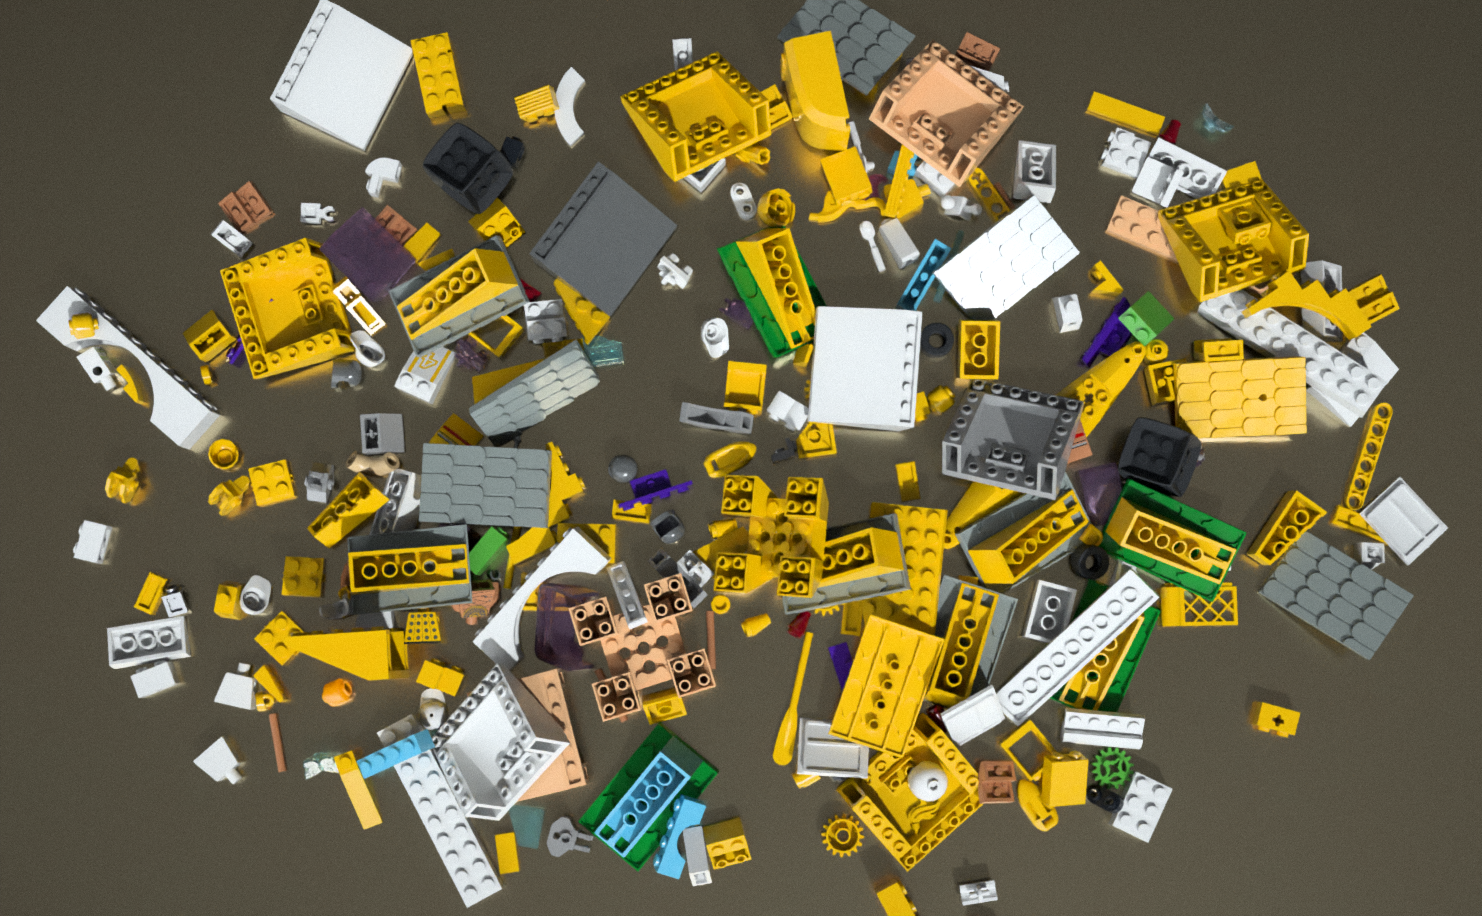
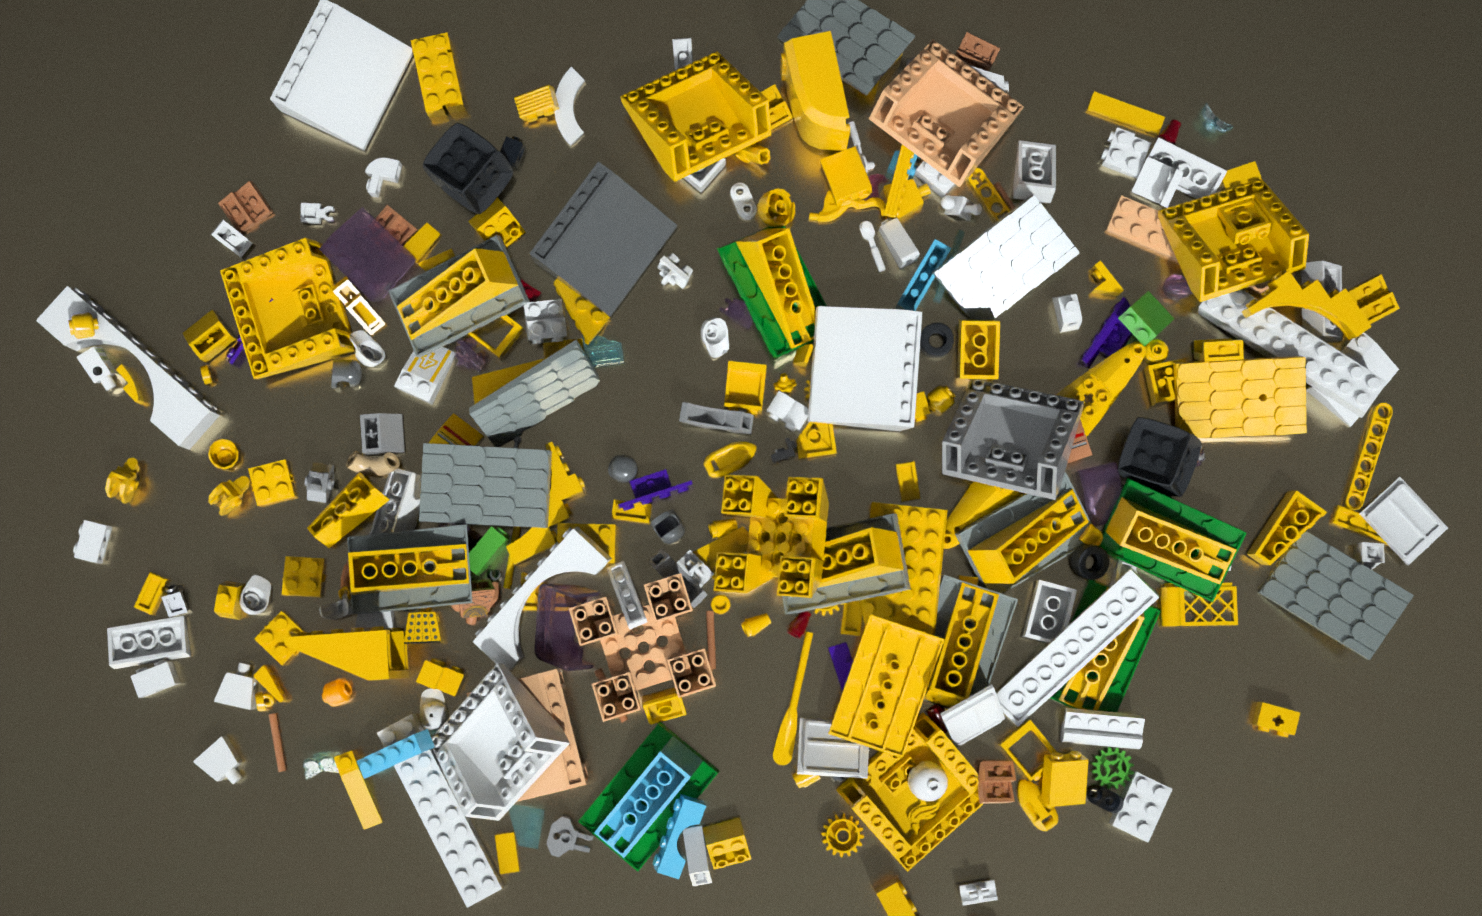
none -> yellow plant [774,373,797,394]
none -> piece [1163,274,1193,300]

